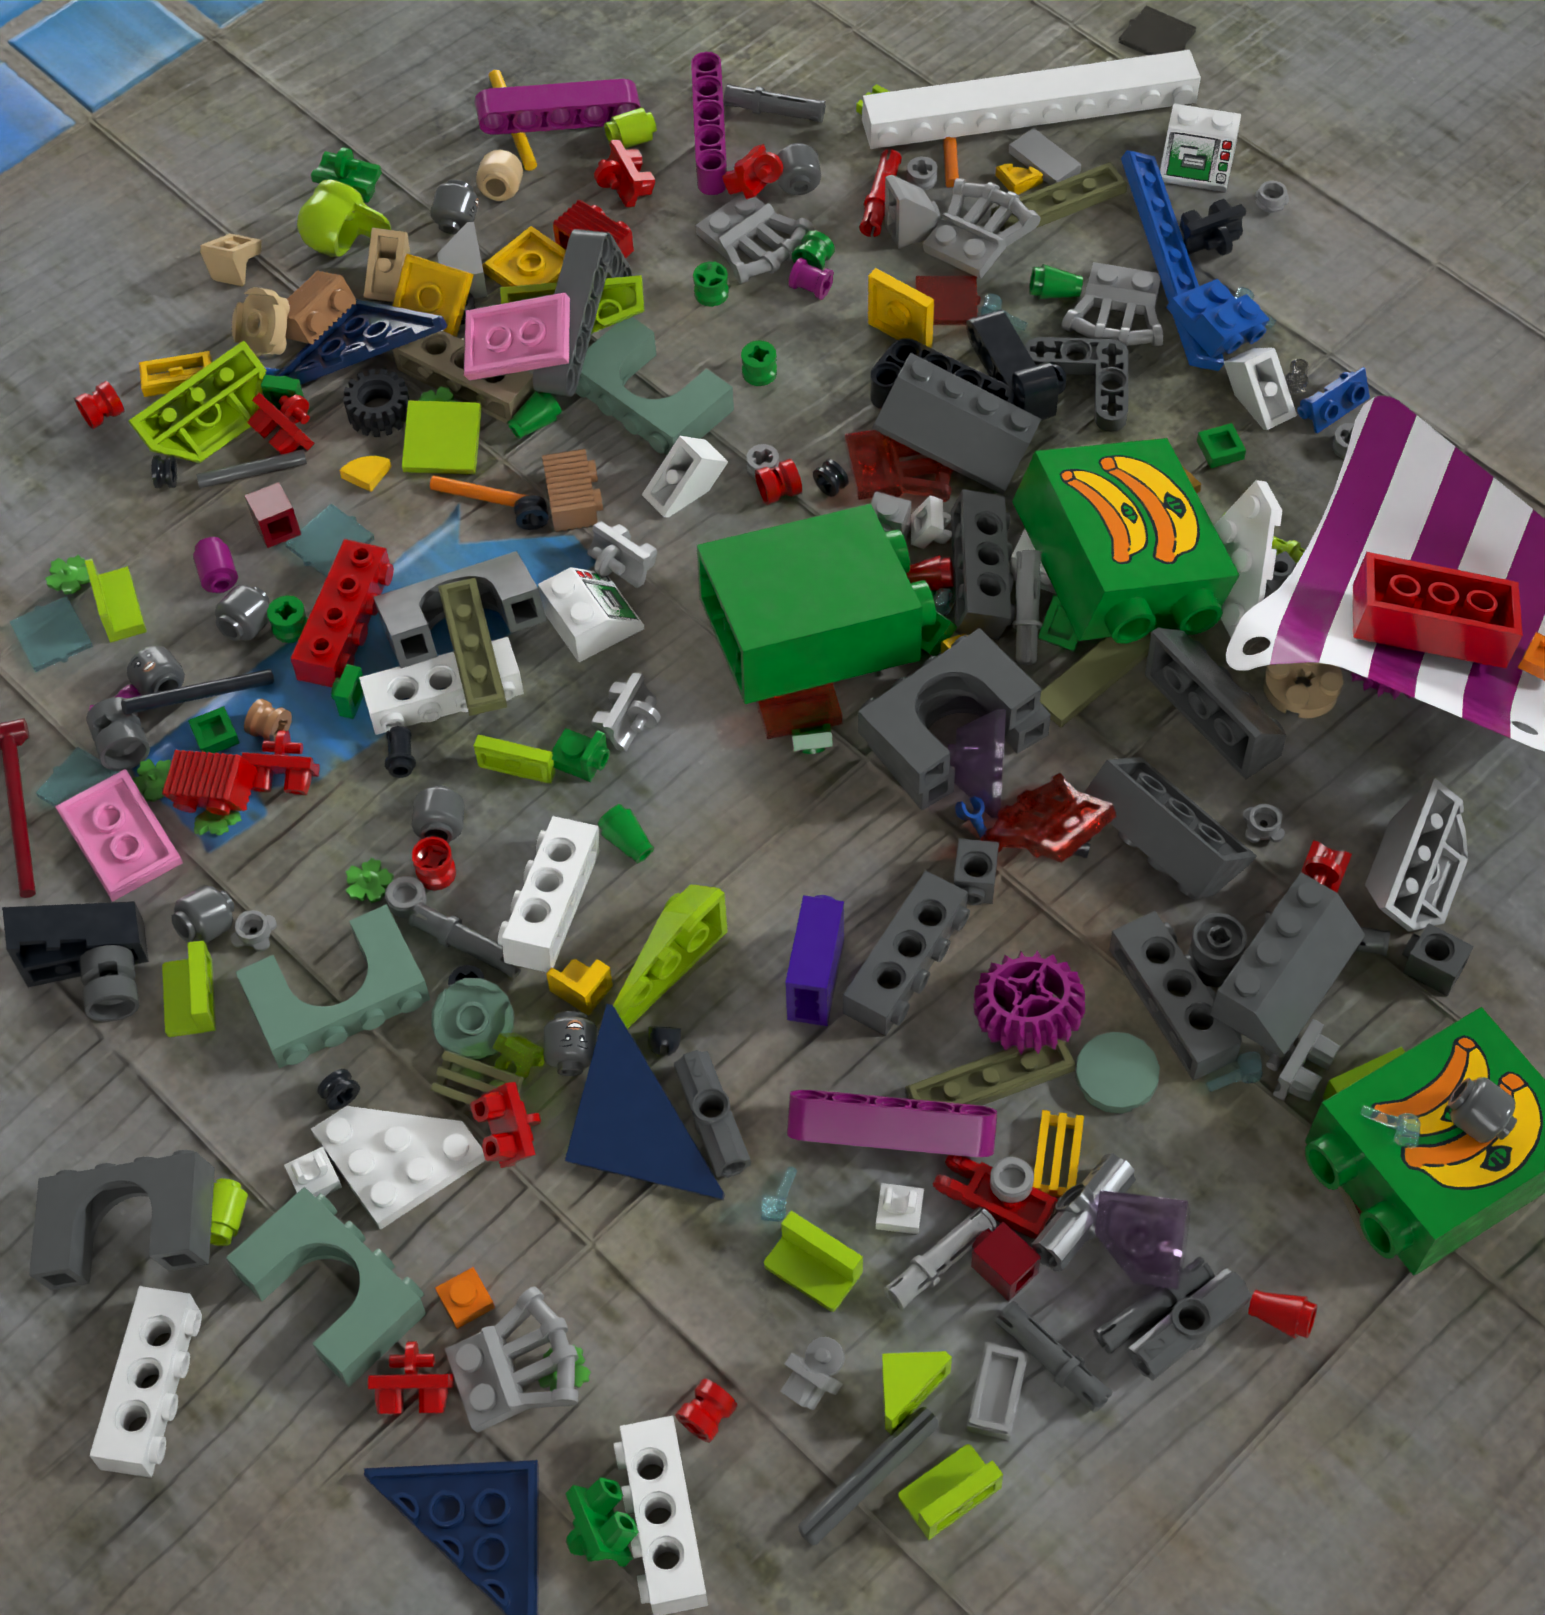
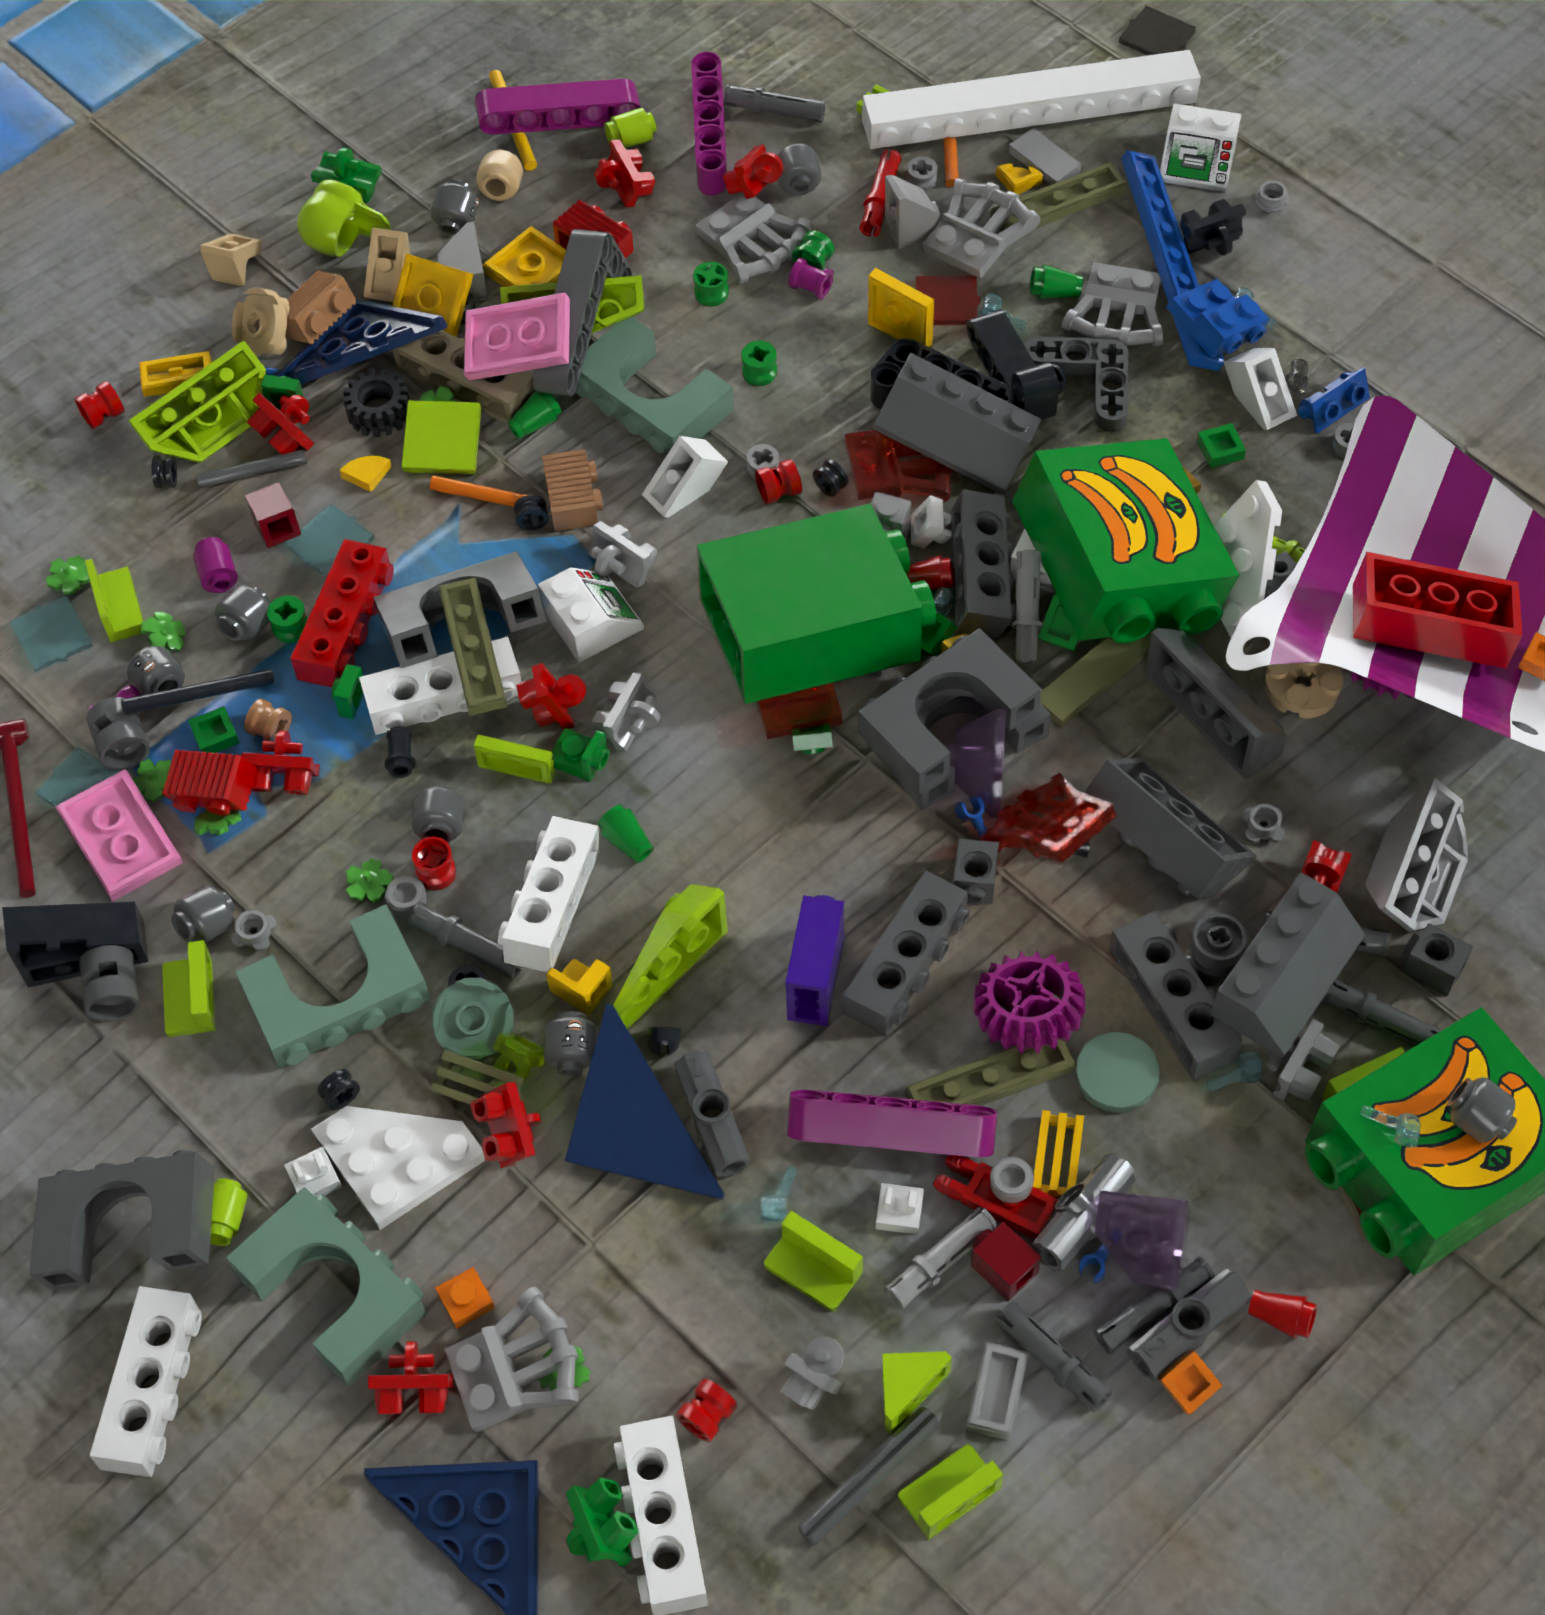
none -> bright green plant [140,611,185,653]
none -> red hips [516,663,586,729]
none -> blue hand [1079,1229,1120,1283]
none -> orange plate [1157,1350,1223,1415]
none -> dark grey pin [1323,979,1441,1046]

